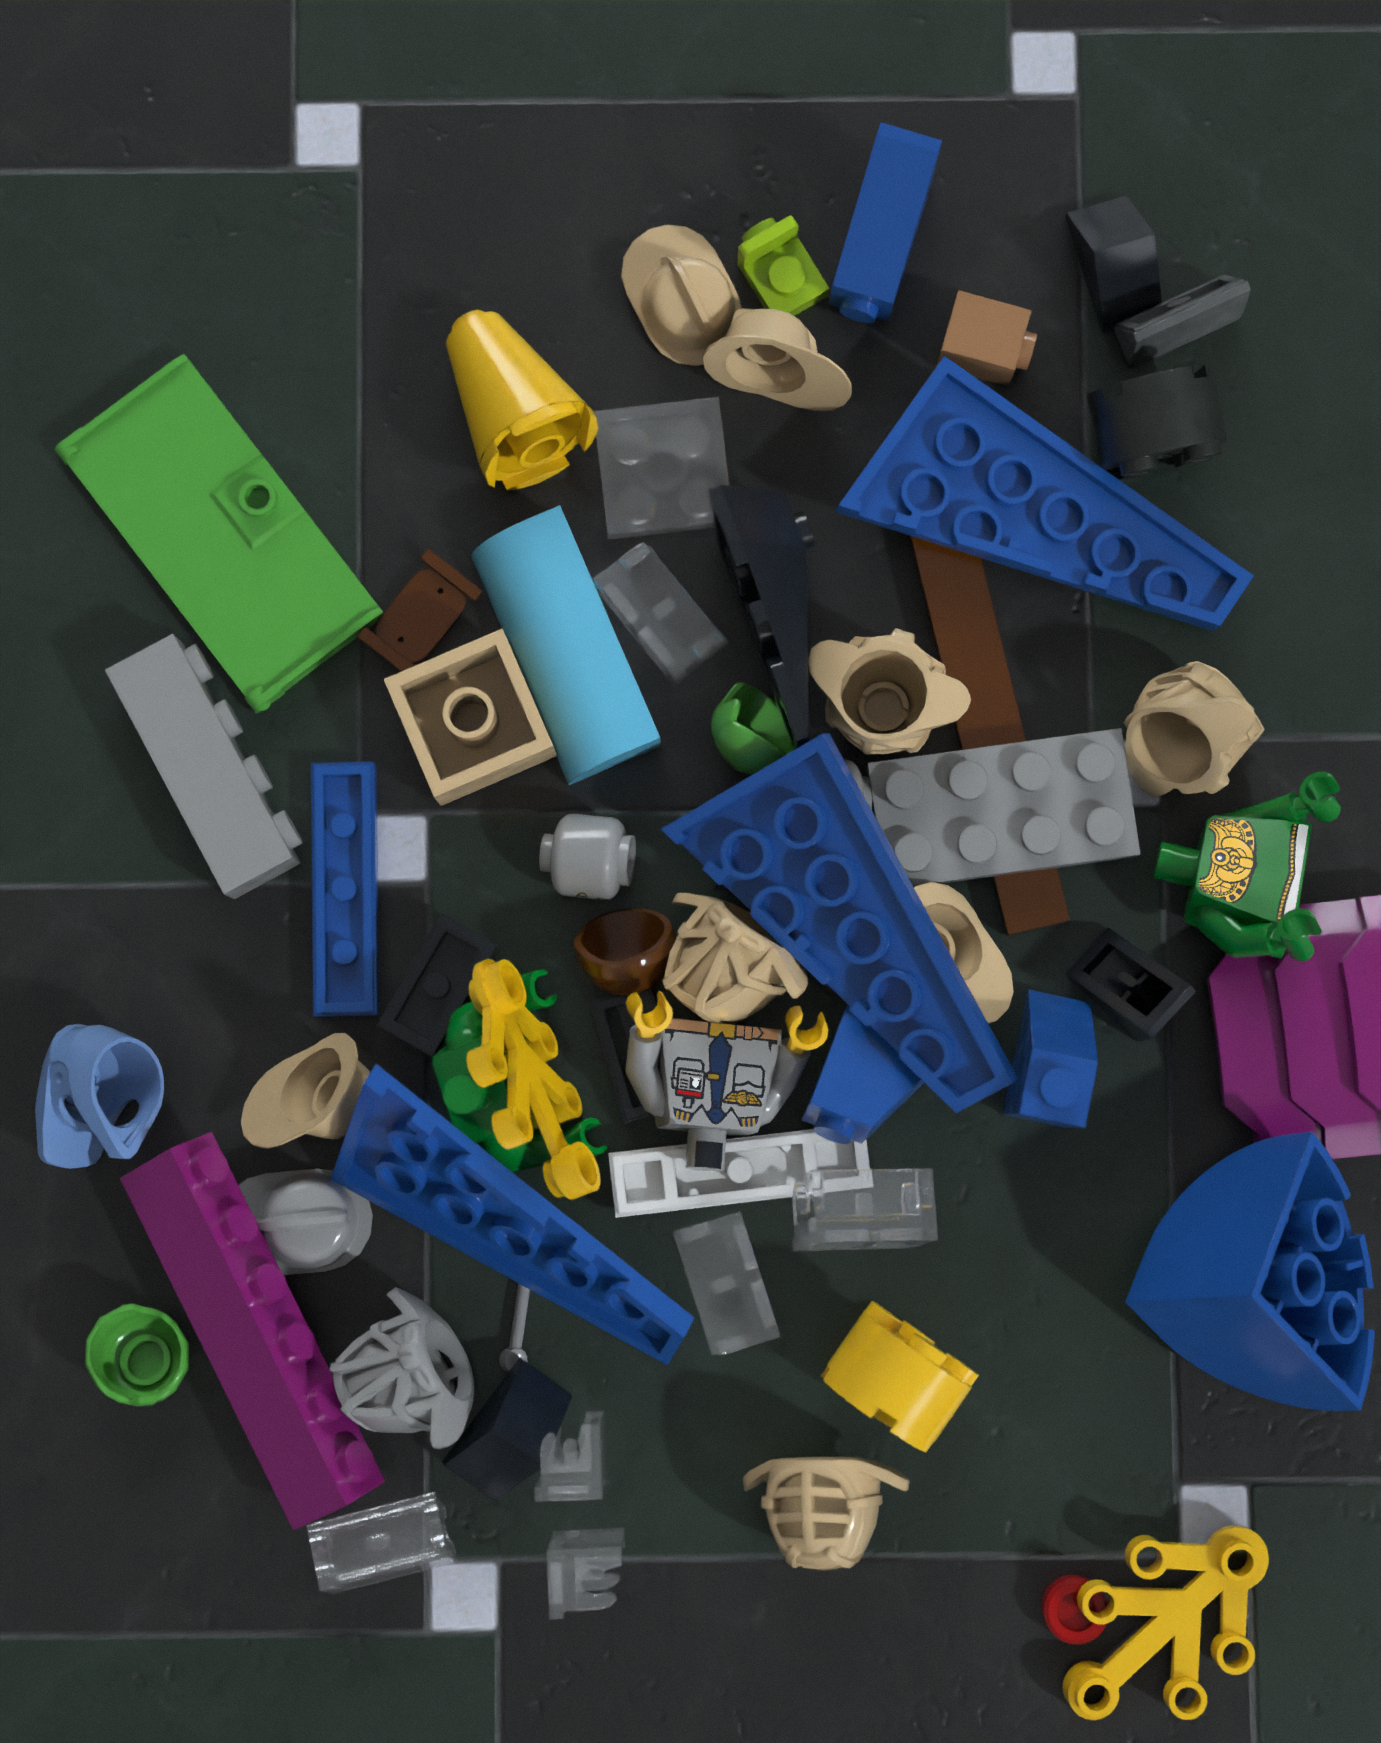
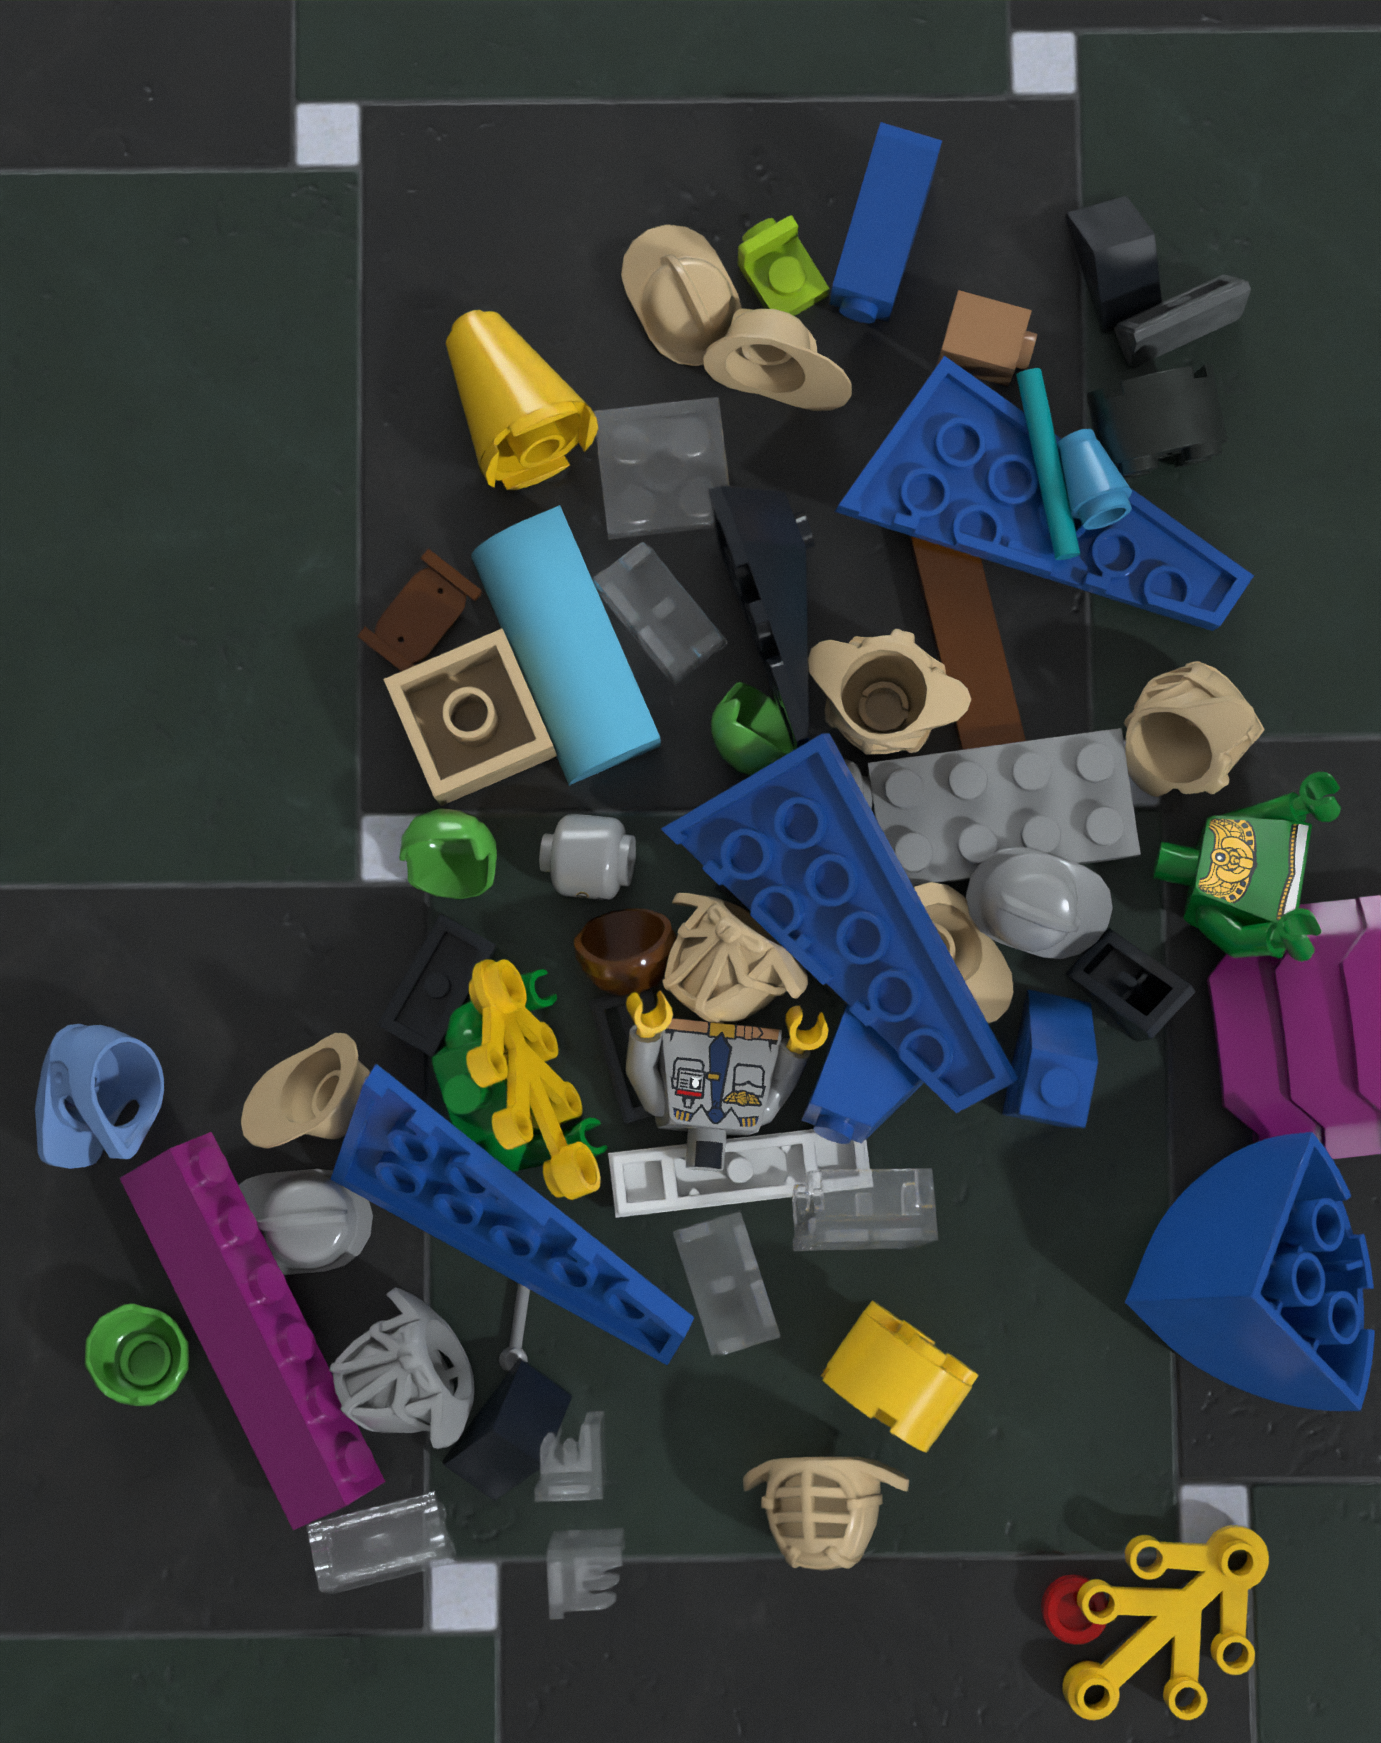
bright green door [55,354,384,713] -> none
light grey brick [105,634,302,899] -> none
blue tile [311,762,379,1017] -> none
none -> bright green hair [399,808,497,899]
none -> light grey piece [966,846,1113,959]
none -> teal bar [1016,368,1080,560]
none -> dark azure cone [1057,429,1132,530]

